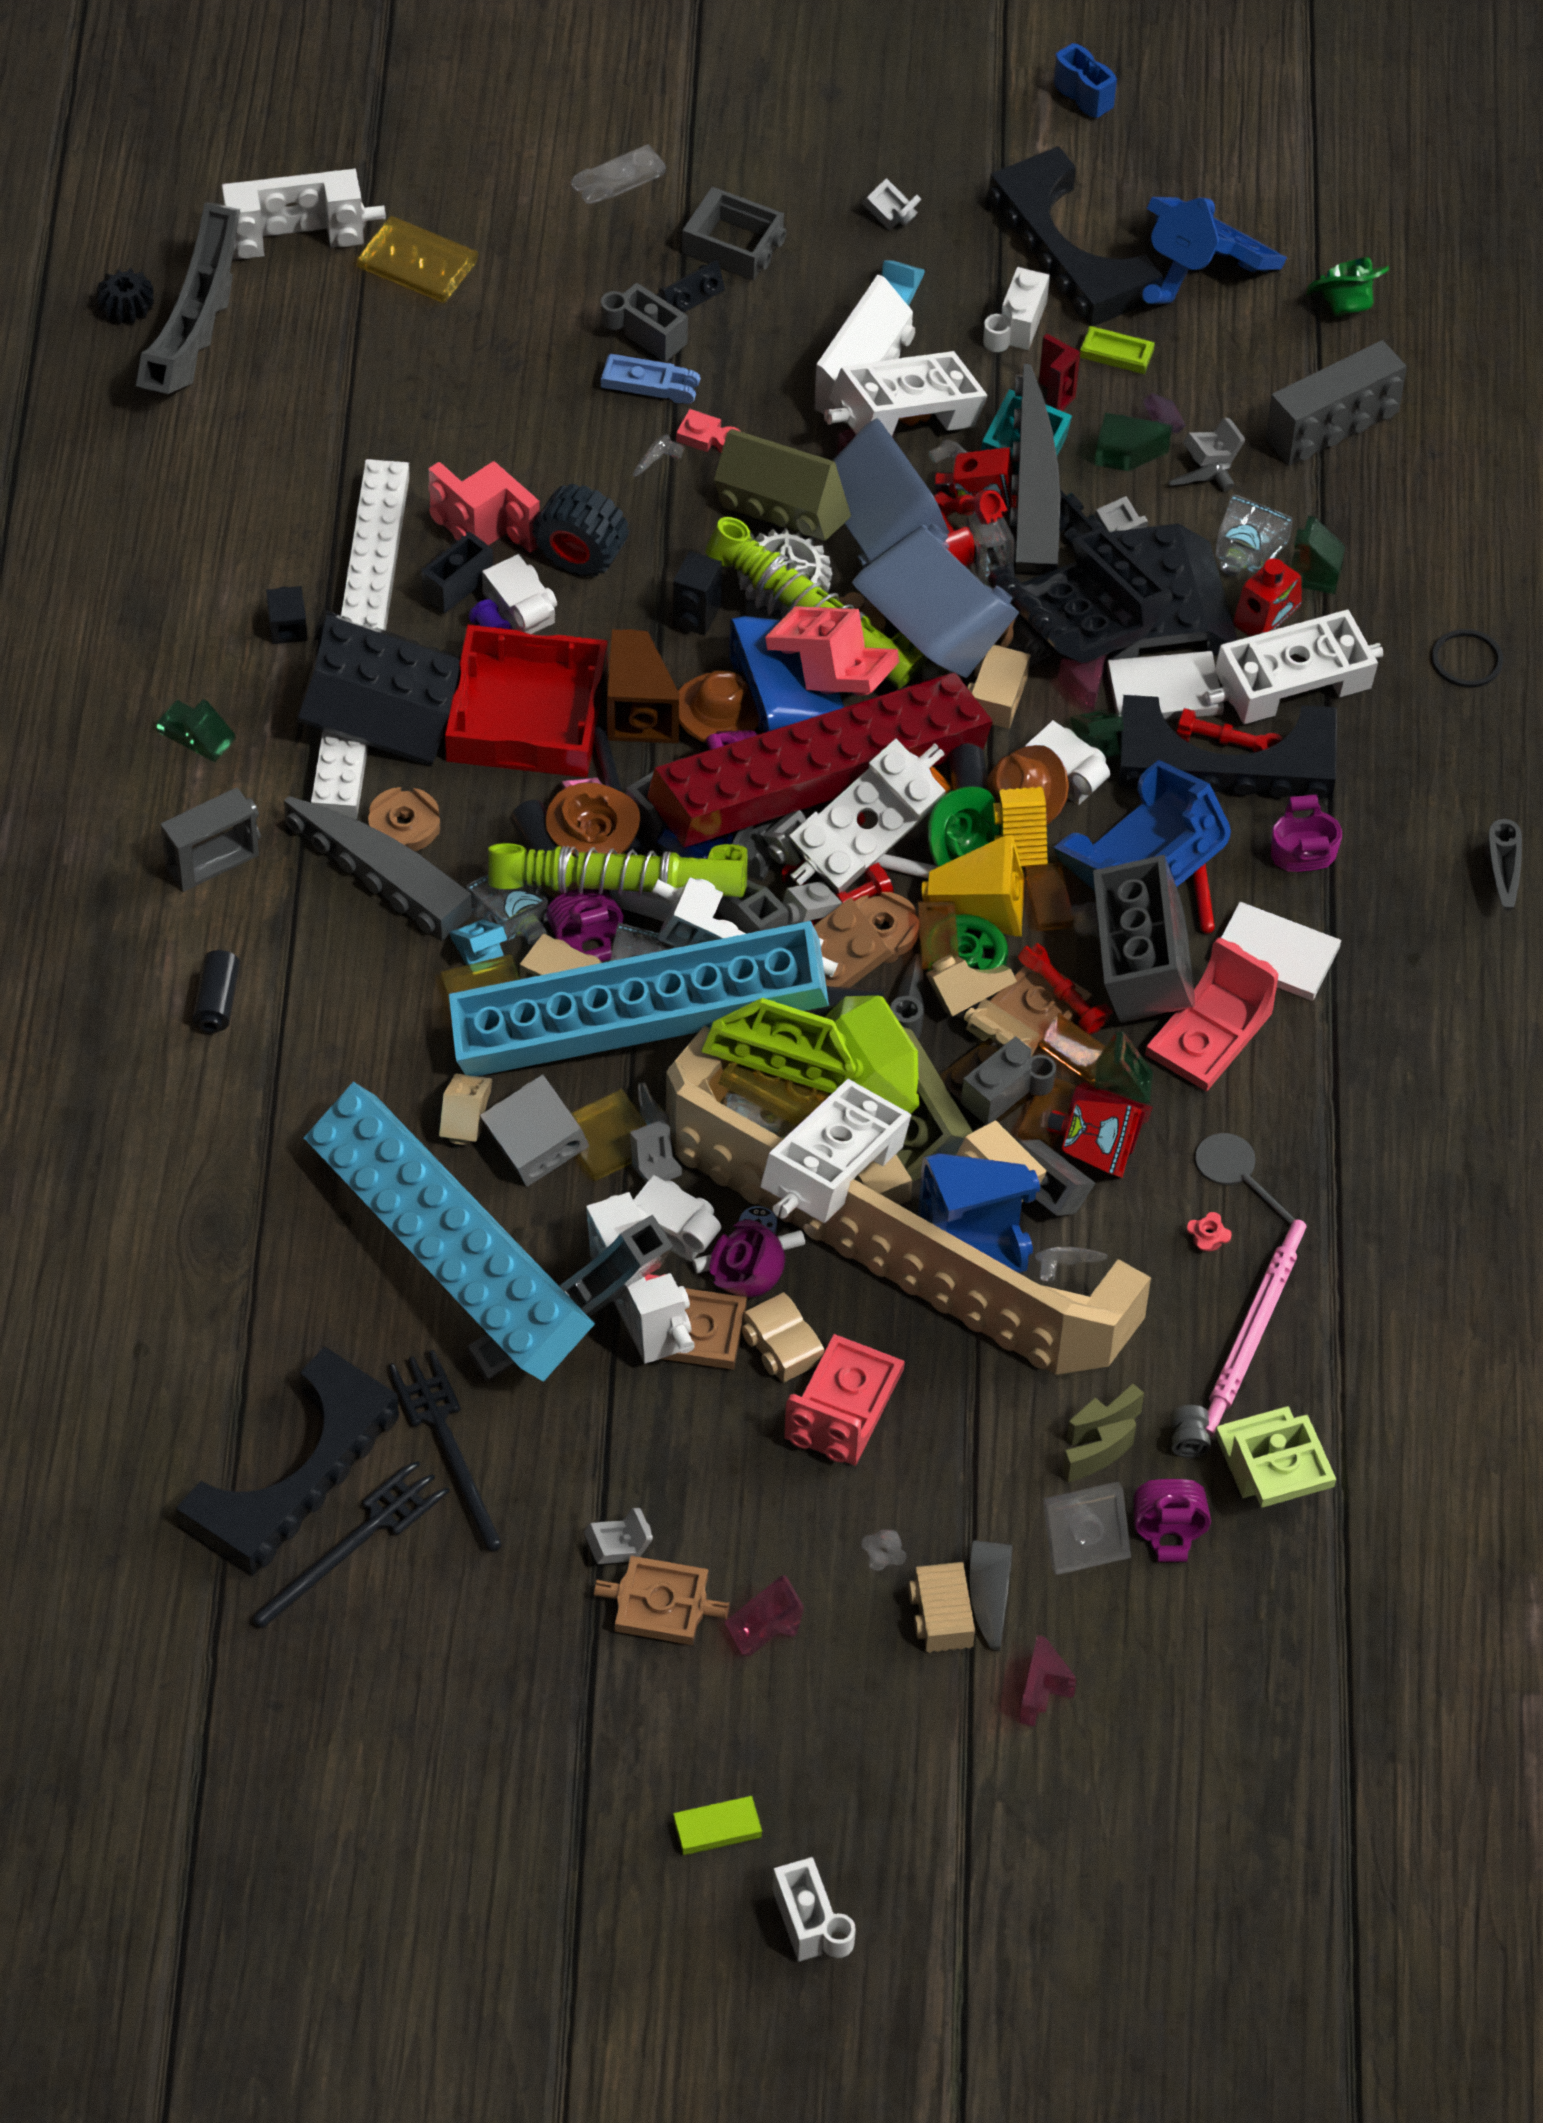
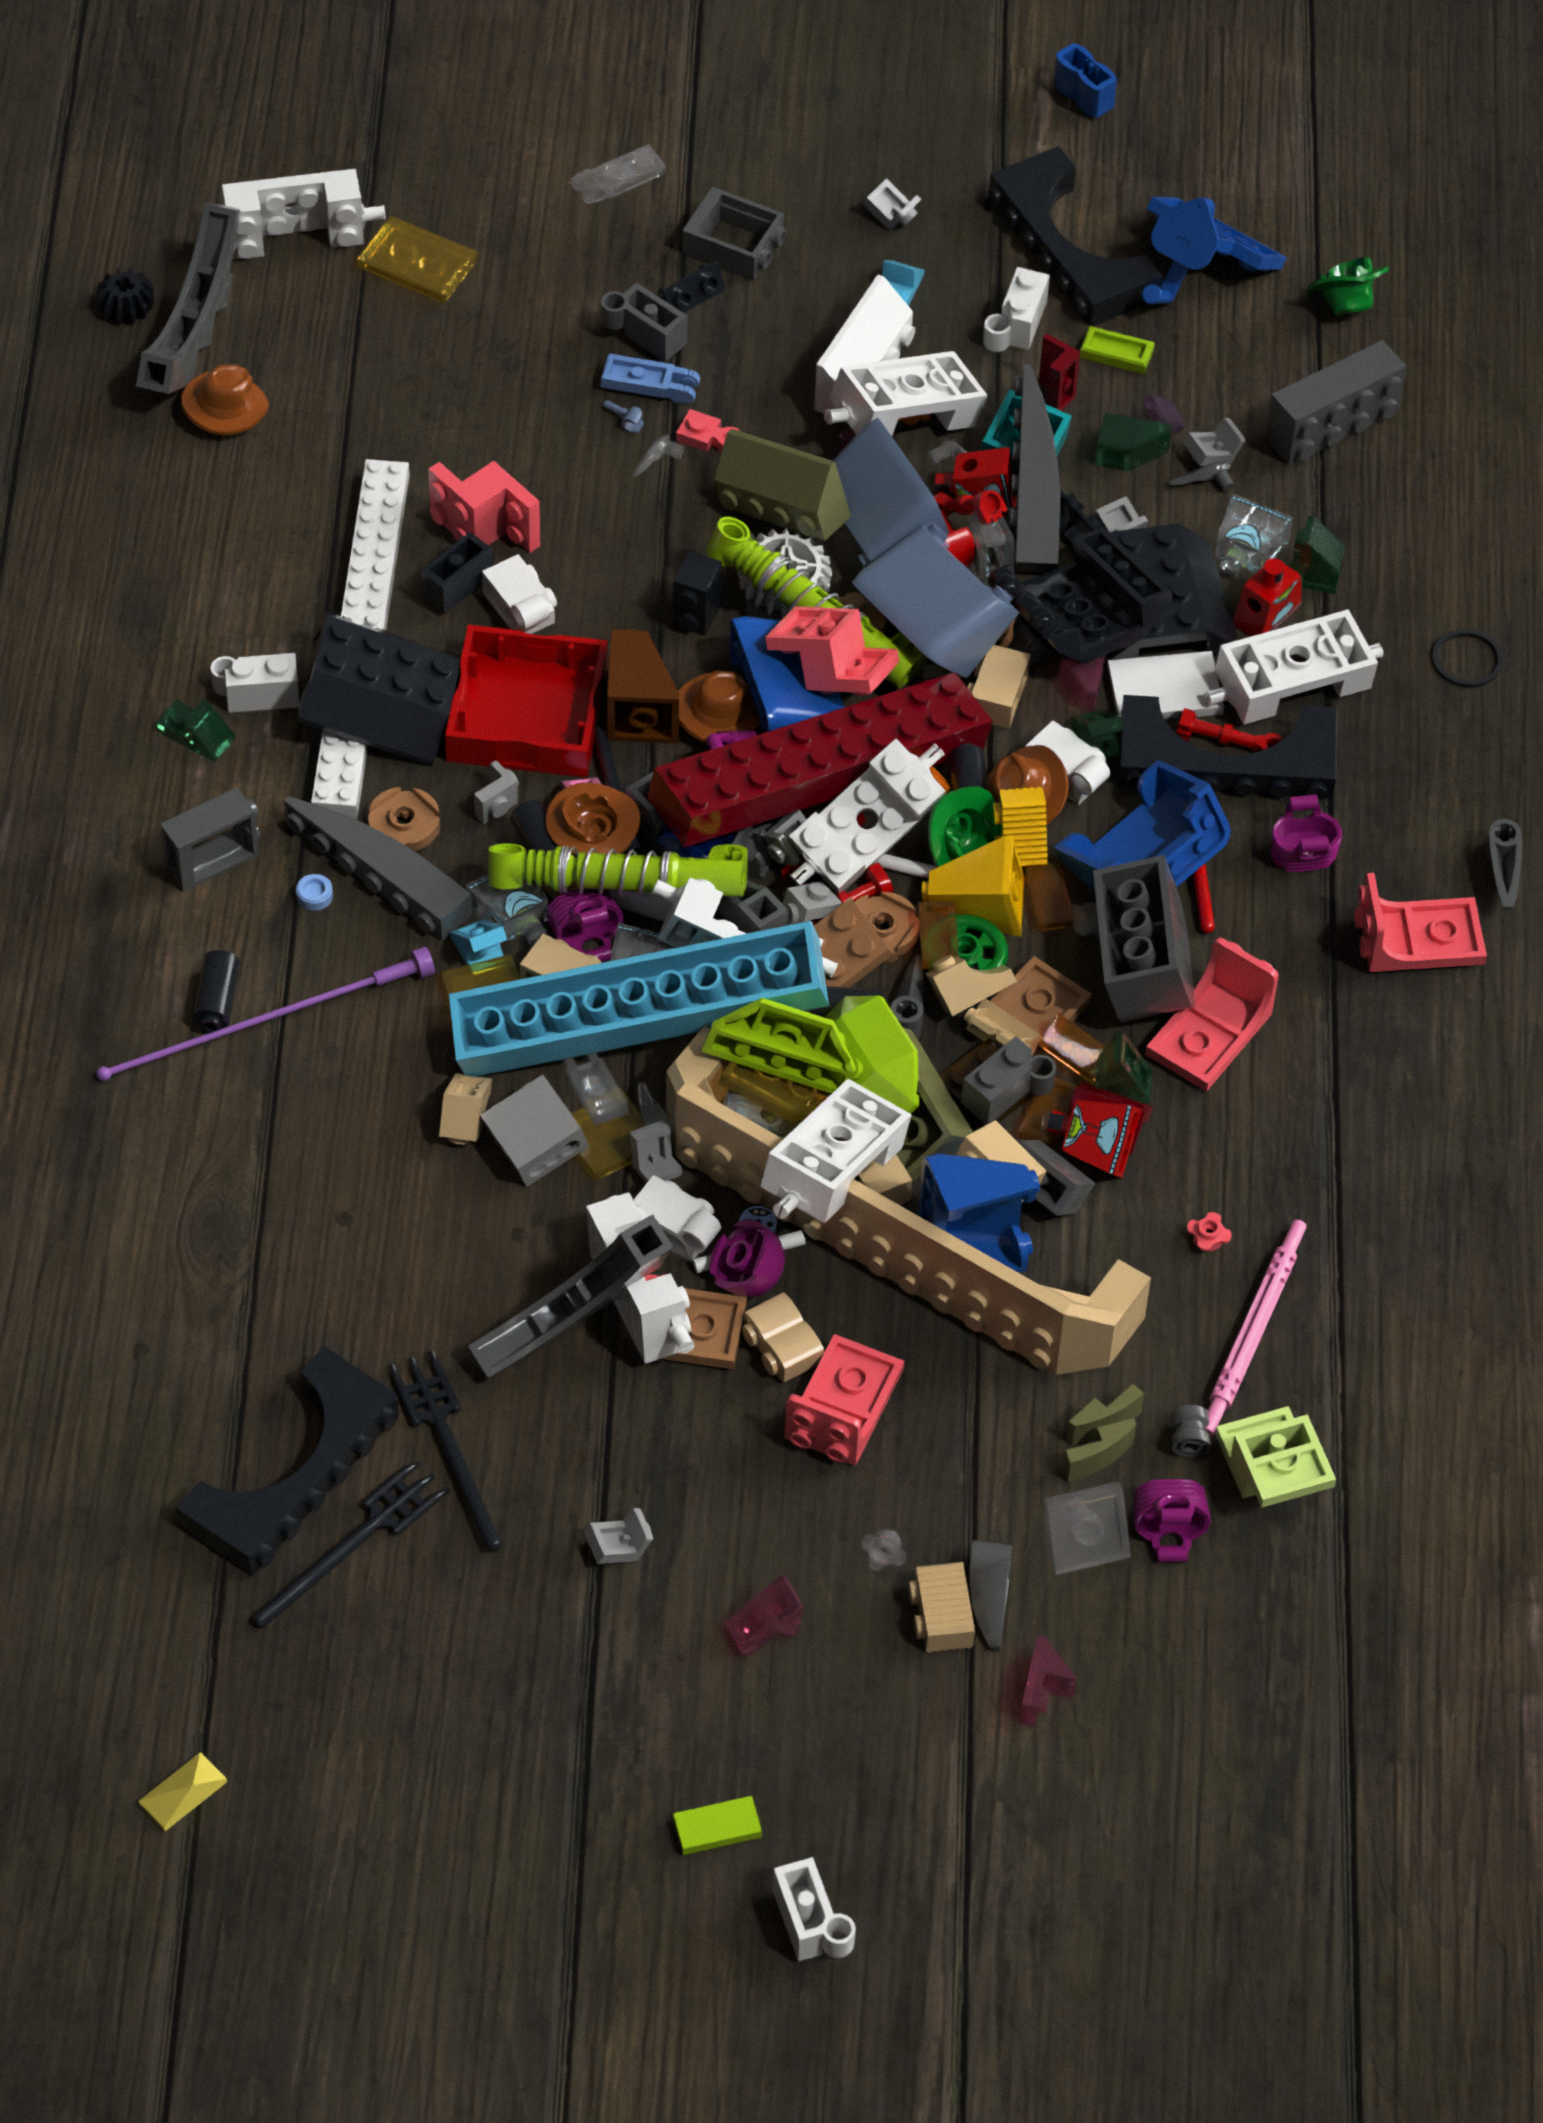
black brick [266,586,308,644] -> none
medium azure brick [304,1082,595,1382] -> none
dark purple bush [468,599,512,629] -> none
black wheel [532,484,629,577] -> none
medium nougat plate [594,1556,729,1645] -> none
red piece [1017,943,1113,1035] -> none
clear bar [1035,1247,1108,1281] -> none
dark grey piece [1195,1133,1295,1225] -> none
white tile [1221,902,1341,1001] -> none
none -> medium lavender piece [96,946,435,1081]
none -> light yellow slope [138,1752,227,1832]
none -> dark orange hat [180,364,269,435]
none -> white hinge [211,653,299,713]
none -> light blue tile [296,874,333,911]
none -> light grey bracket [474,760,519,825]
none -> clear hinge [561,1053,629,1126]
none -> sand blue hand [603,400,644,434]
none -> coral bracket [1354,873,1487,972]

